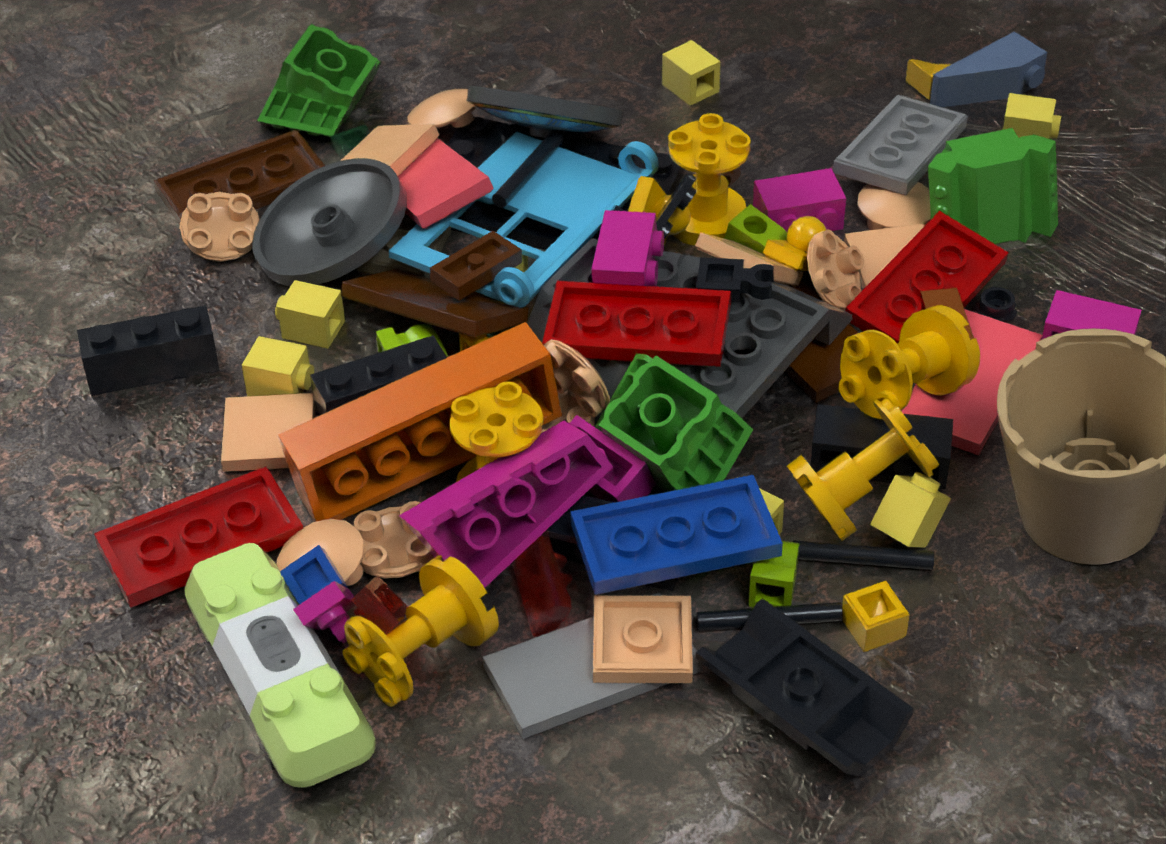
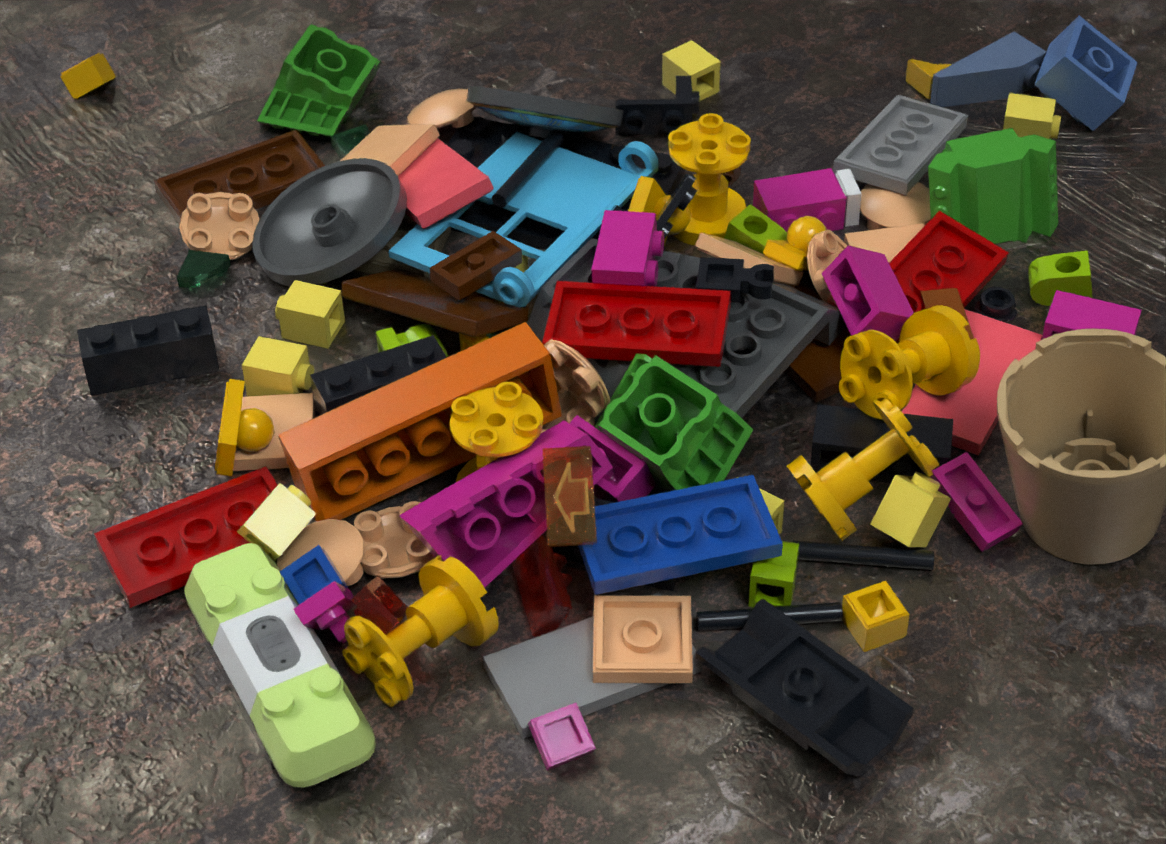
none -> yellow slope [60,53,116,99]
none -> clear green tile [177,250,231,288]
none -> yellow tile [214,379,275,476]
none -> light yellow brick [237,483,316,561]
none -> dark pink tile [528,702,596,770]
none -> clear orange tile [542,446,597,547]
none -> black bracket [615,76,700,135]
none -> dark pink brick [822,245,914,341]
none -> white tile [835,169,862,227]
none -> dark pink plate [930,452,1023,552]
none -> lime leg [1028,250,1093,306]
none -> medium blue brick [1034,16,1137,131]

